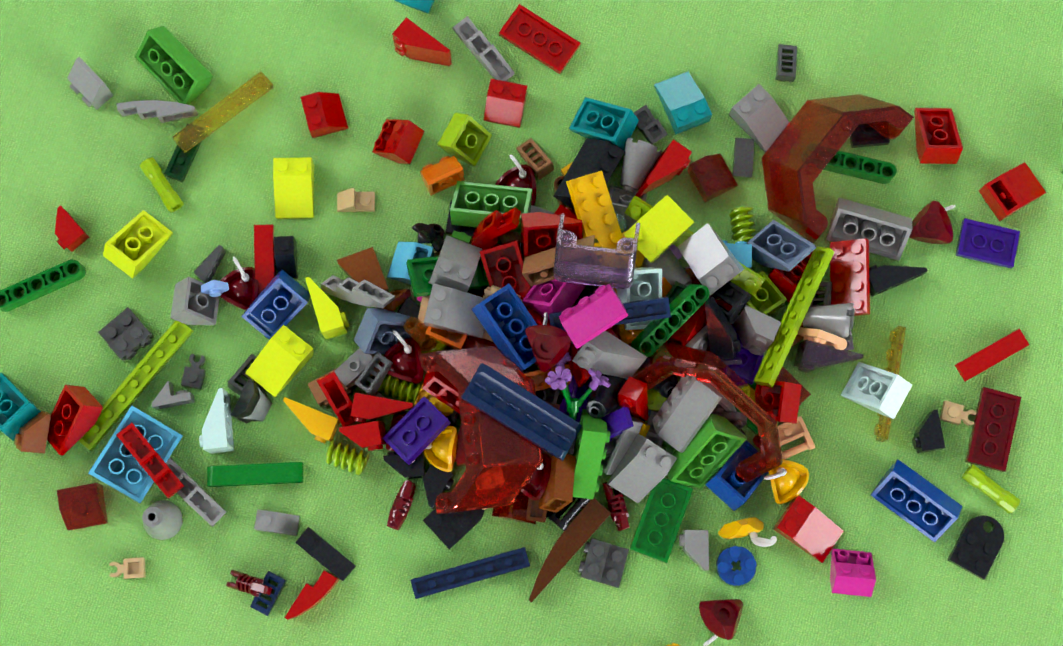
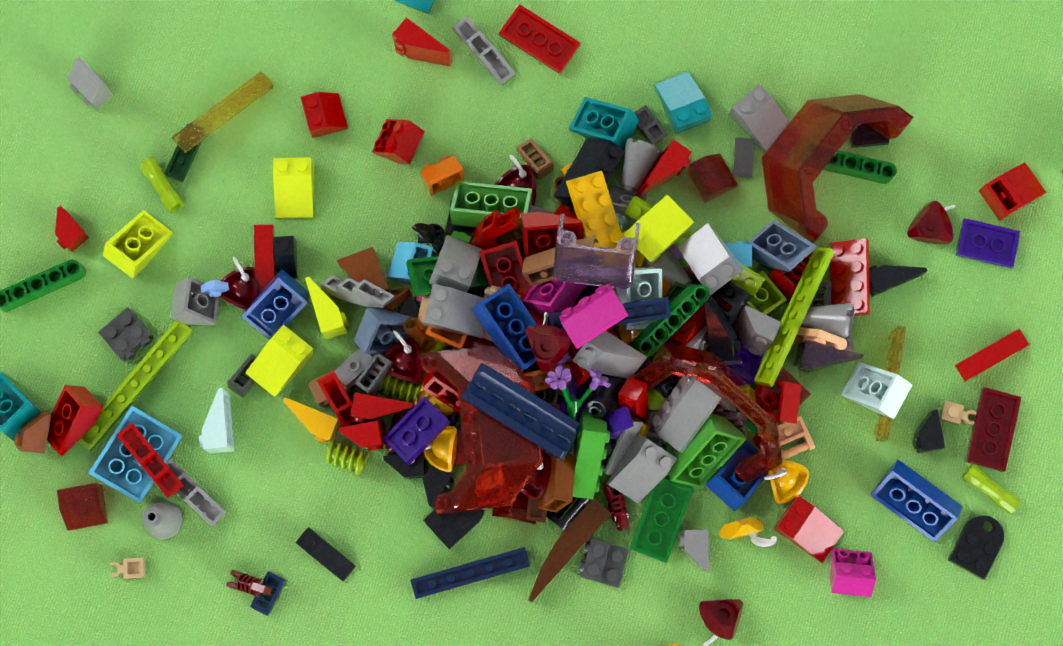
light grey slope [116,100,198,123] -> none
bright green slope [135,26,213,105] -> none
light grey slope [152,381,195,410] -> none
dark grey plate [181,354,206,389] -> none
dark grey slope [194,245,226,283] -> none
green beam [207,462,303,487] -> none
pearl dark grey slope [231,380,272,423] -> none
light grey slope [254,509,300,536] -> none
red slope [284,570,340,620] -> none
tan slope [337,188,375,212] -> none
dark red hinge [387,480,416,531] -> none
lime slope [437,113,492,167] -> none
slope [484,79,527,128] -> none
blue plate [716,546,757,586] -> none
lime piece [729,207,756,244] -> none
dark grey slope [775,44,797,82] -> none
light grey slope [826,198,912,261] -> none
red slope [914,108,963,164] -> none

